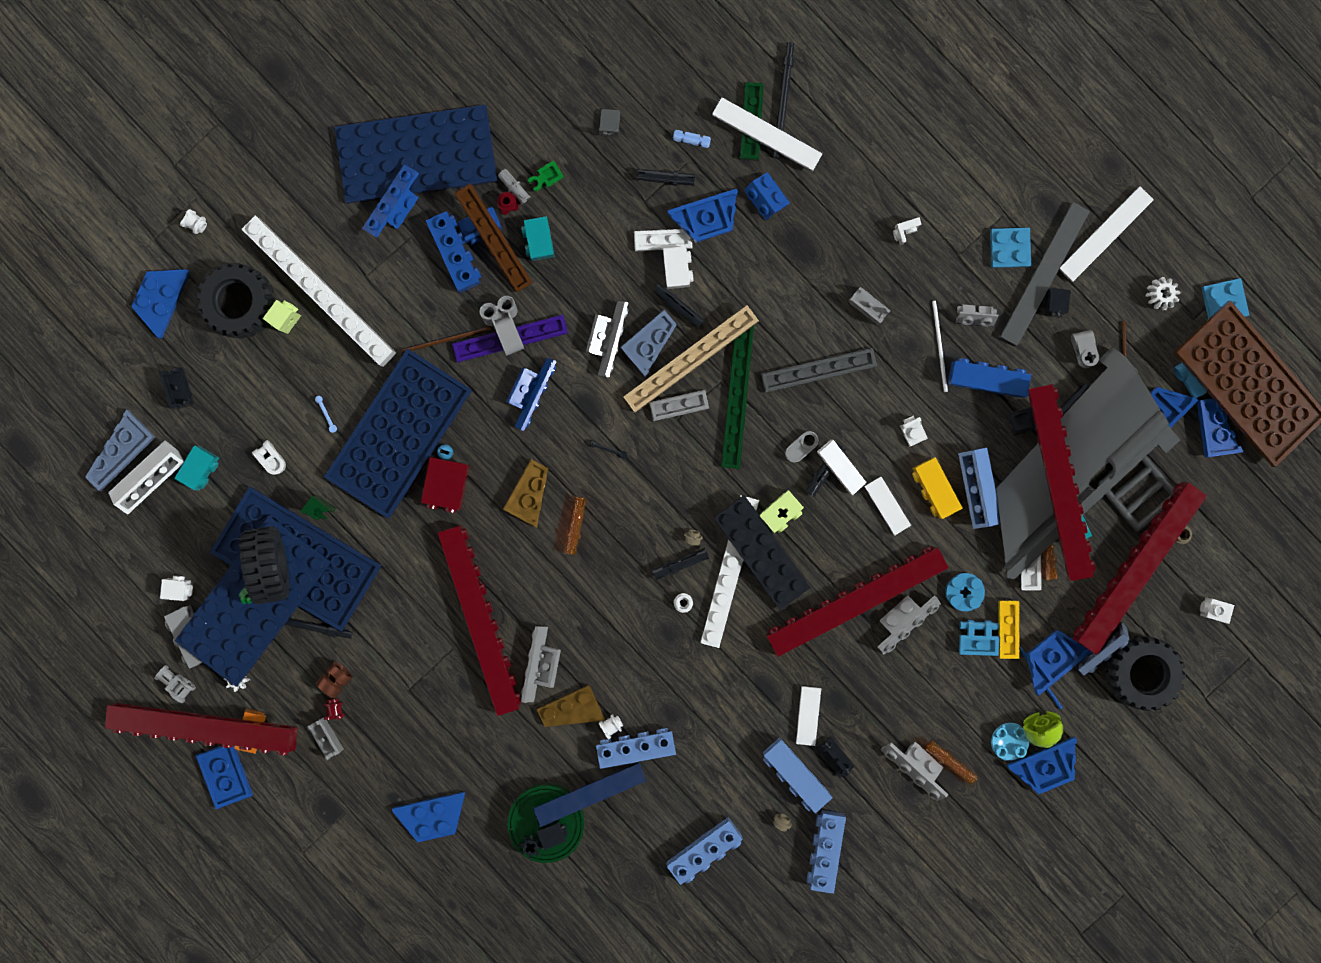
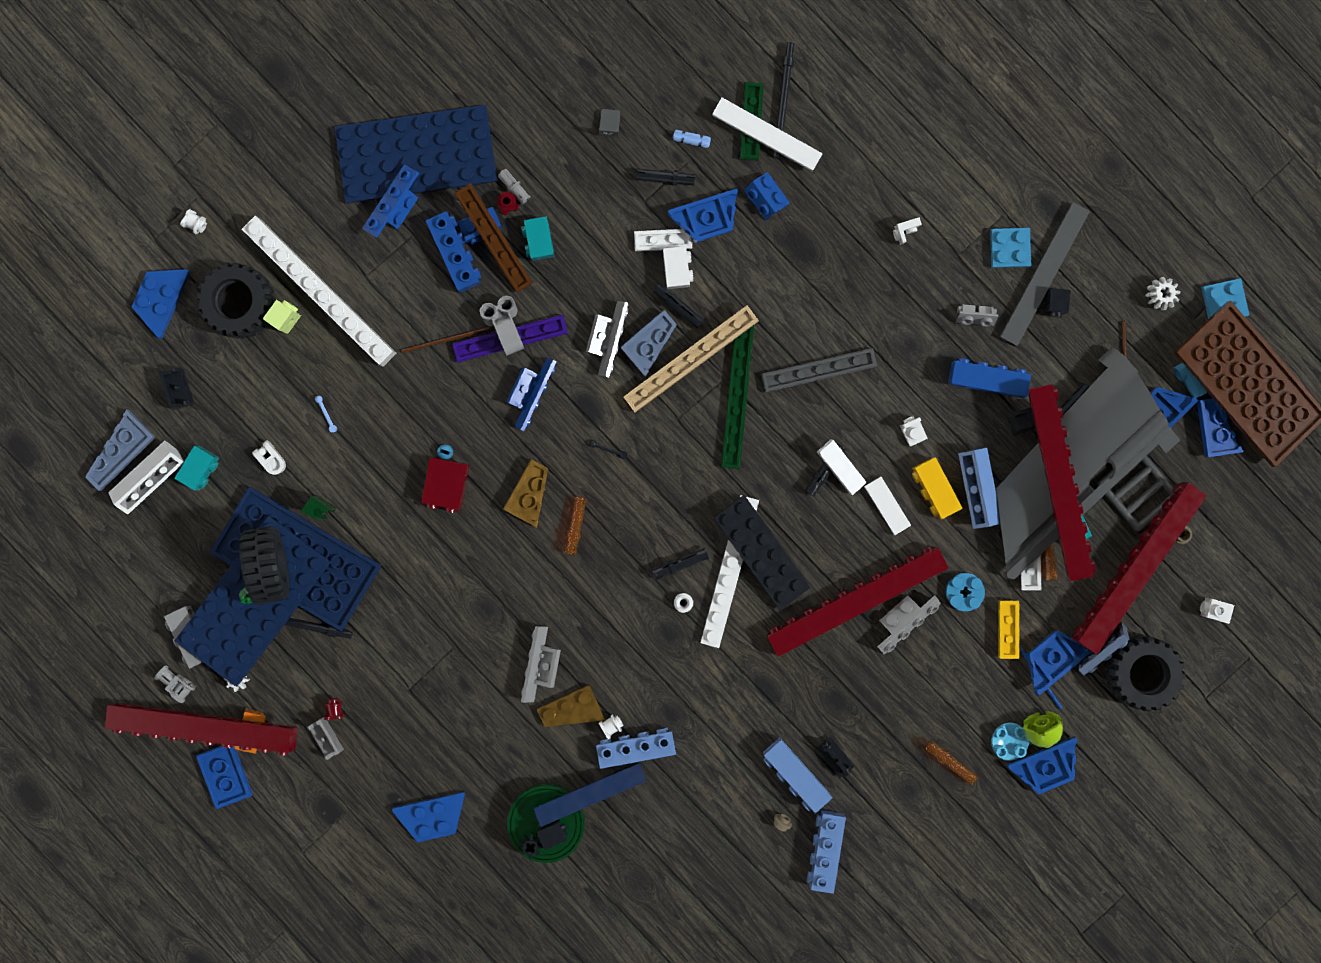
white brick [160,576,193,601] -> none
copper wheel [316,662,353,699] -> none
dark blue plate [324,348,473,519] -> none
dark red brick [438,525,523,716] -> none
green plate [528,160,564,192] -> none
light grey tile [649,390,709,421] -> none
medium blue brick [667,817,743,885] -> none
dark tan plate [684,530,703,545] -> none
yellowish green brick [759,490,804,533] -> none
light grey piece [785,431,819,463] -> none
white tile [796,686,821,746] -> none
light grey hinge [848,287,890,325] -> none
light grey bracket [881,742,948,801] -> none
white piece [932,301,948,392] -> none
dark azure plate [959,620,999,656] -> none
white tile [1059,187,1154,282] -> none
light grey piece [1071,330,1099,368] -> none

